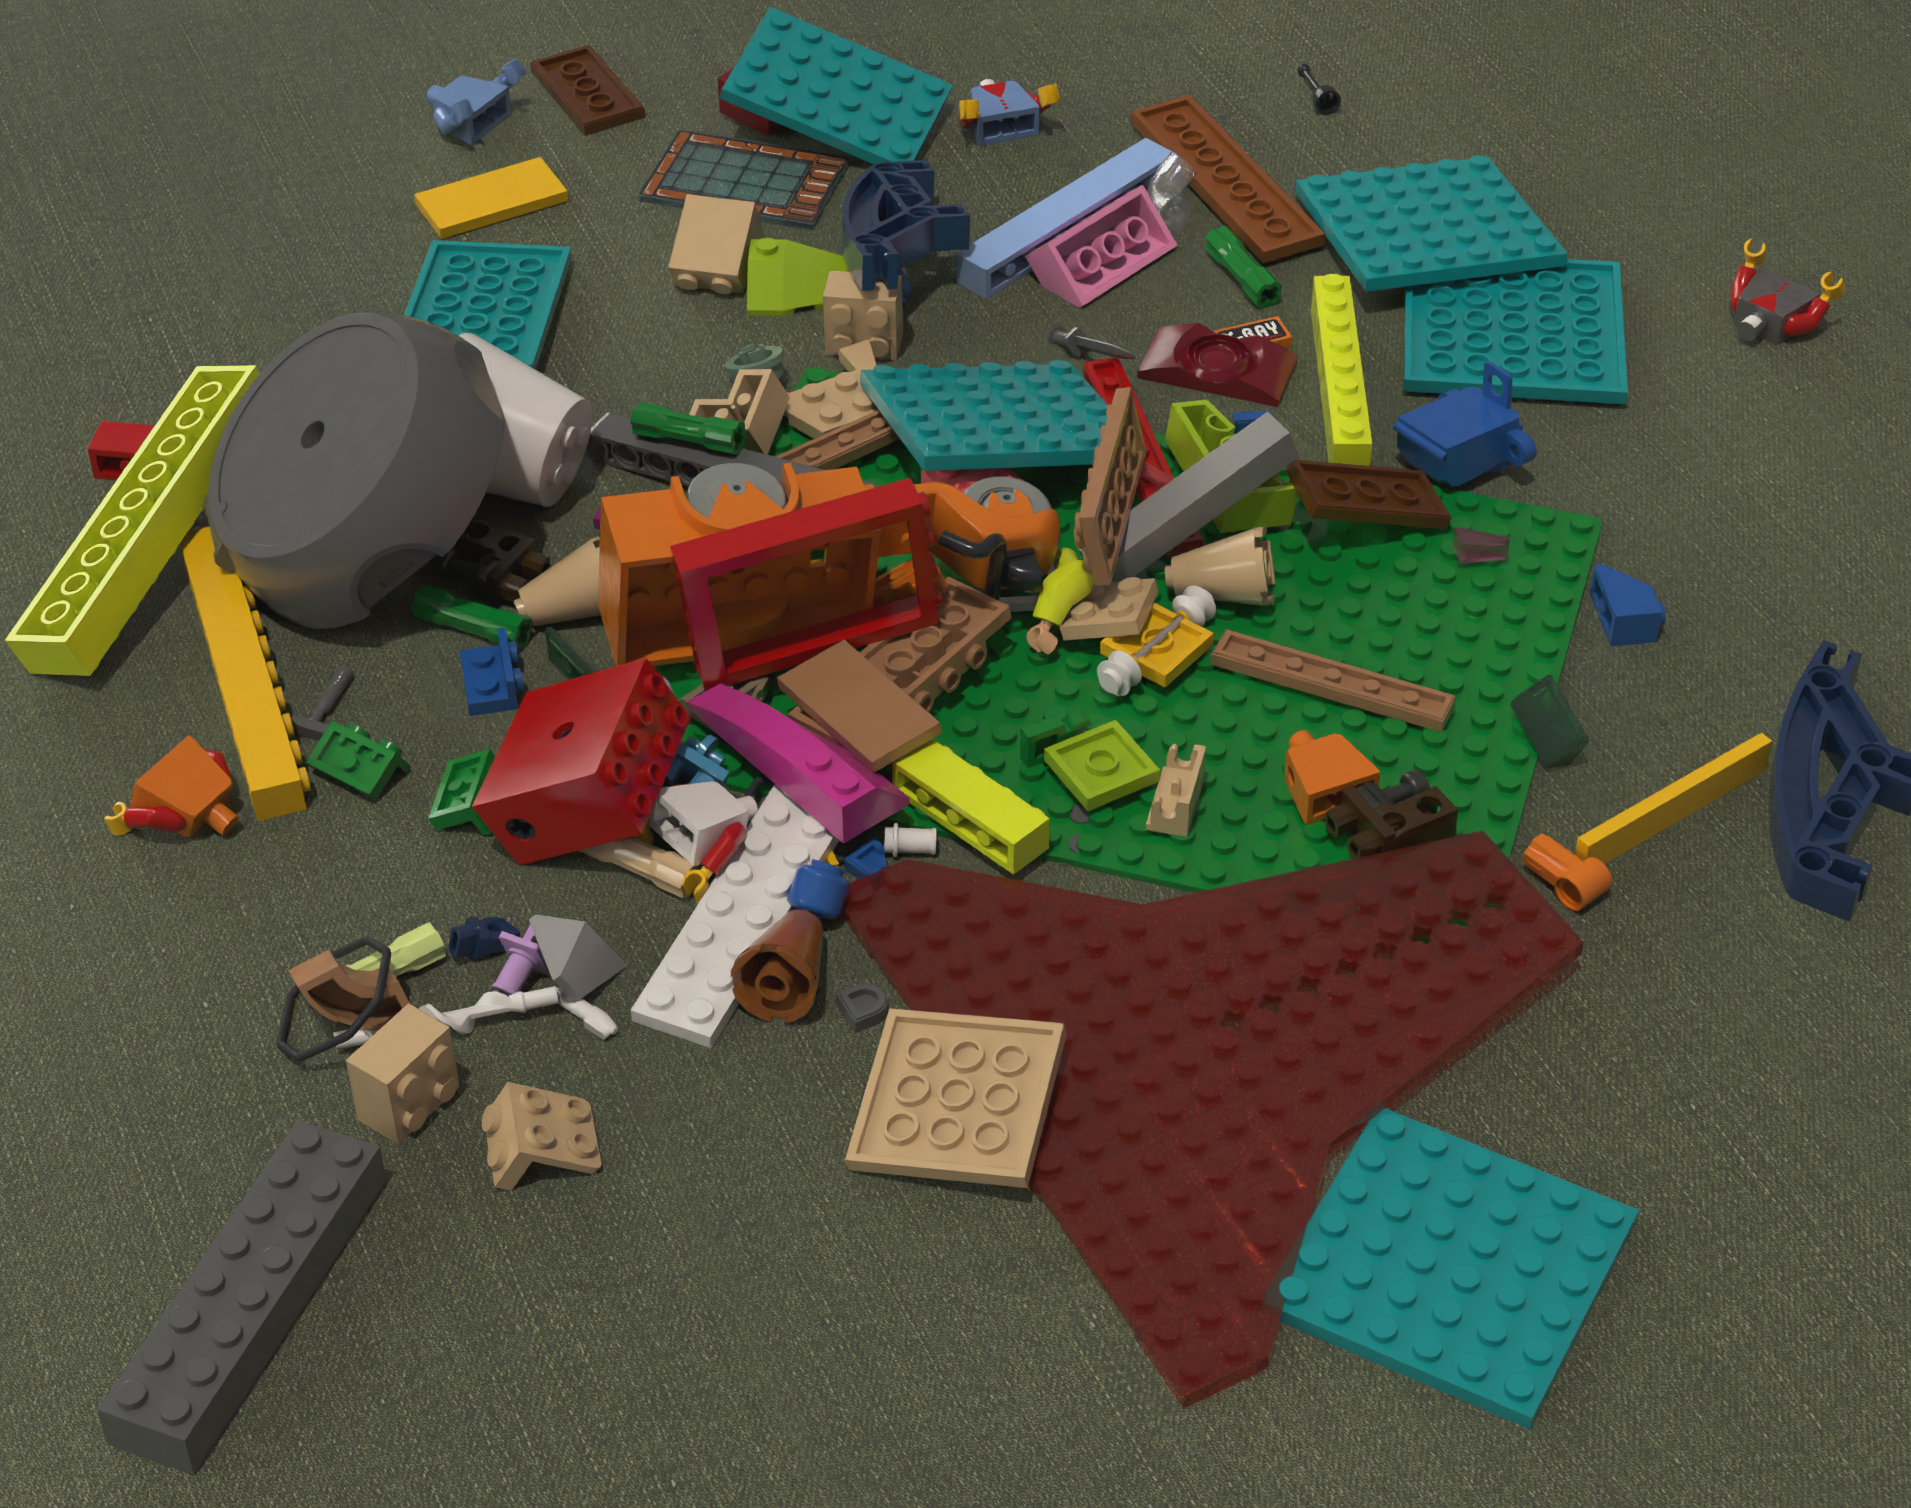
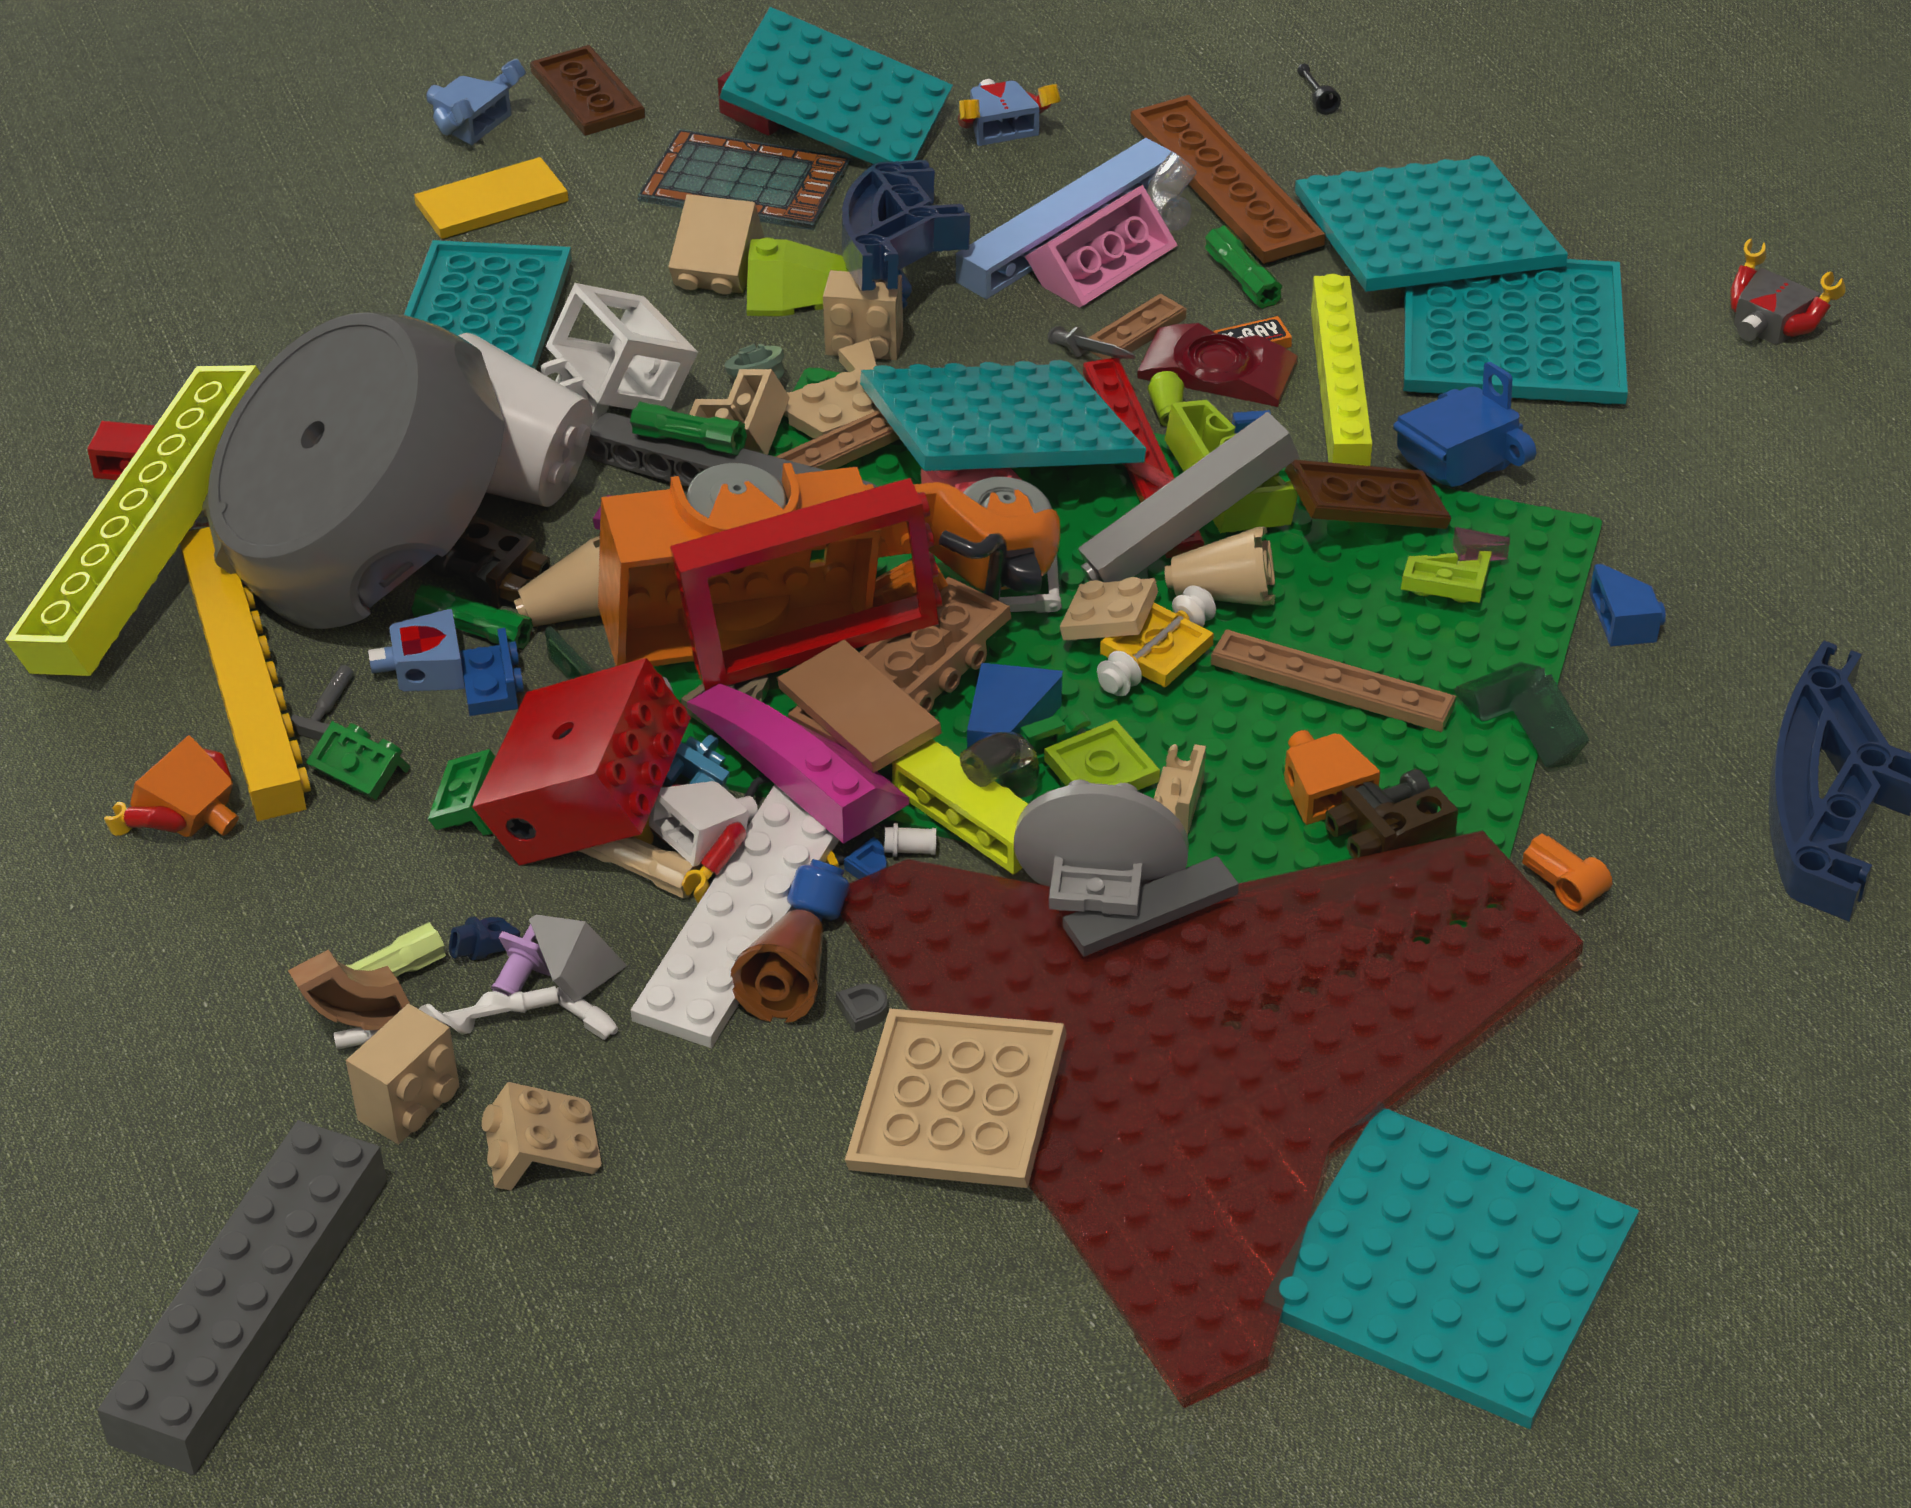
black piece [276,936,391,1061] -> none
neon yellow arm [1026,548,1094,654] -> none
medium nougat plate [1074,387,1146,586] -> none
yellow tile [1575,733,1772,864] -> none
none -> medium blue torso [368,609,465,691]
none -> white piece [541,283,698,425]
none -> clear smoke cylinder [959,732,1040,798]
none -> blue slope [967,663,1063,764]
none -> light grey bracket [1014,780,1189,916]
none -> dark grey tile [1063,856,1239,957]
none -> medium nougat tile [1088,293,1187,359]
none -> lime cone [1147,371,1184,427]
none -> lime wing [1401,551,1492,603]
none -> clear green slope [1454,662,1549,721]

